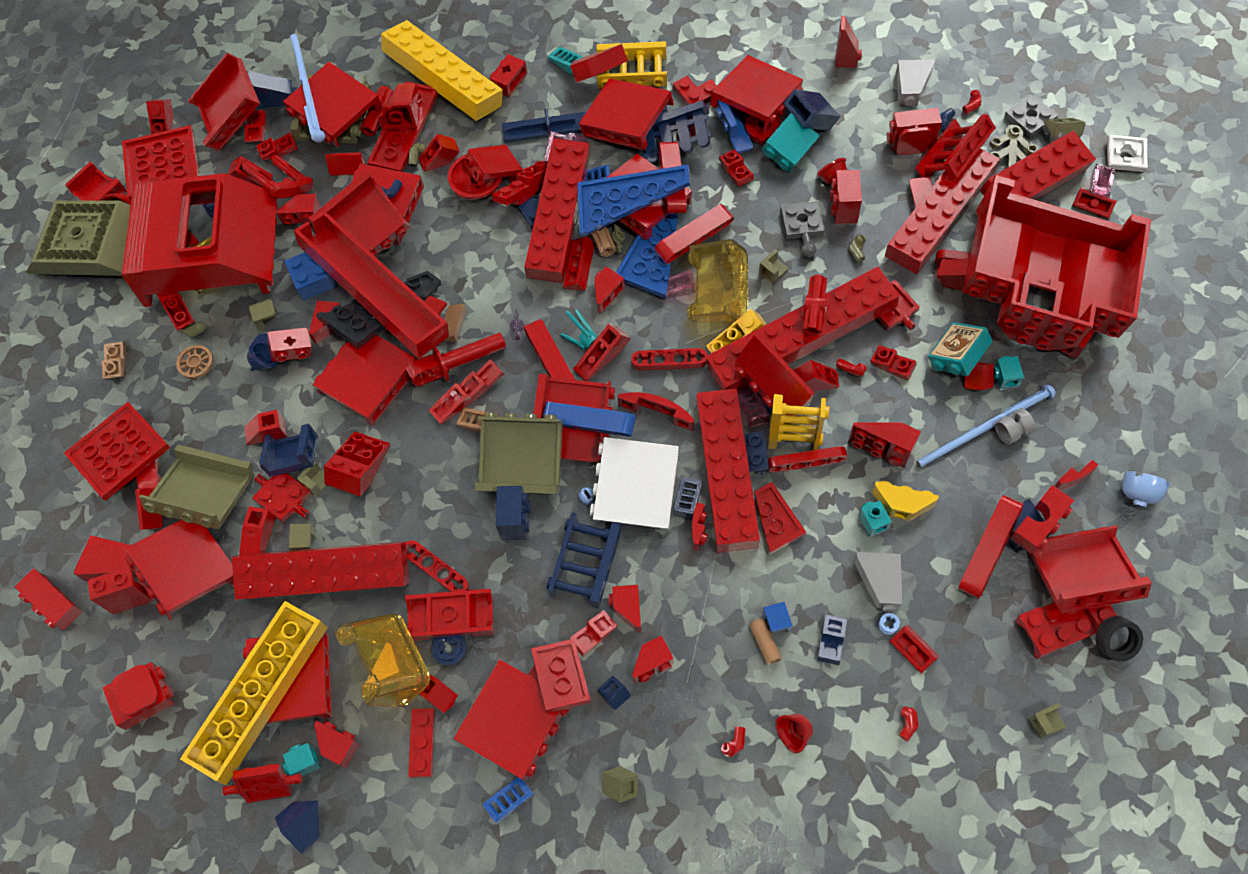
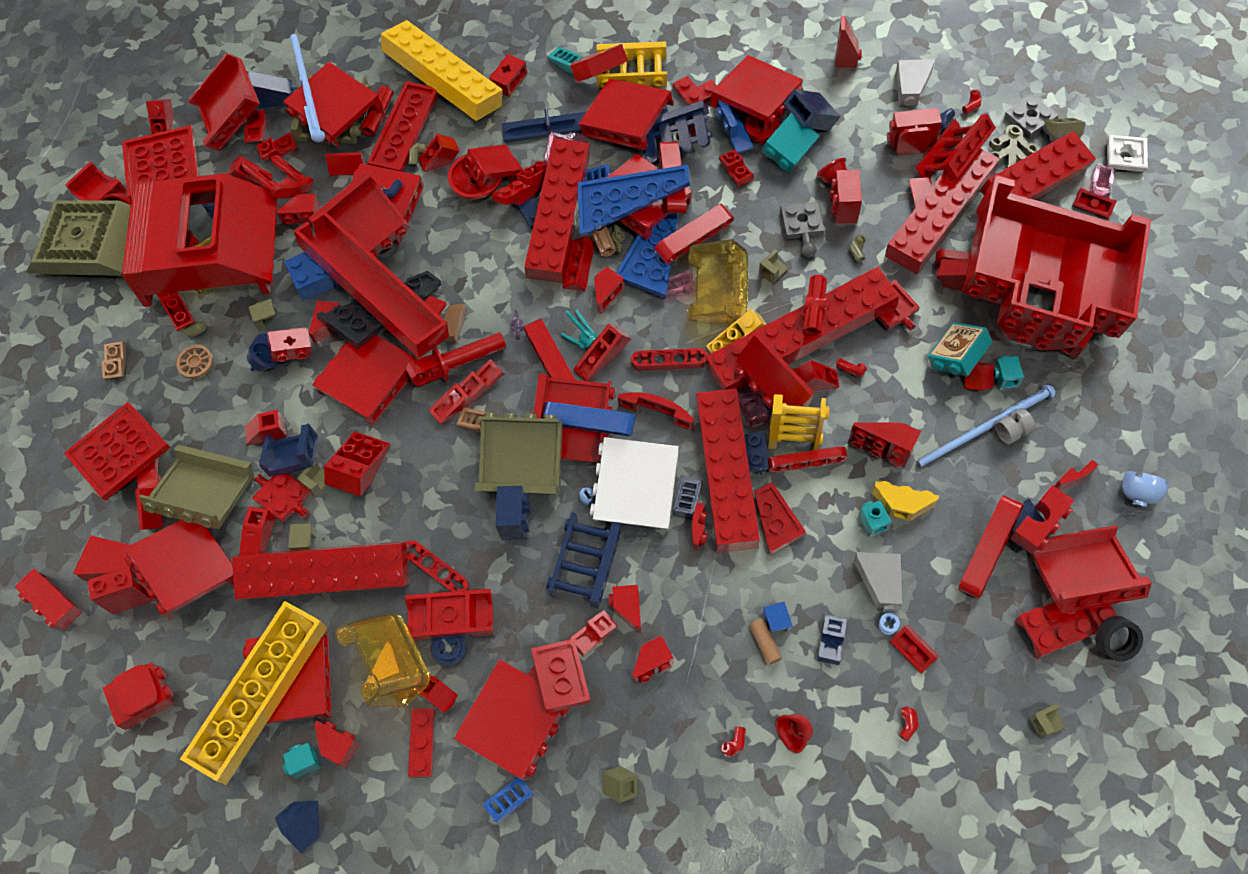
red plate [222,764,302,803] -> none
red slope [378,83,419,130] -> none
dark blue slope [597,676,631,710] -> none
red slope [870,345,917,381] -> none

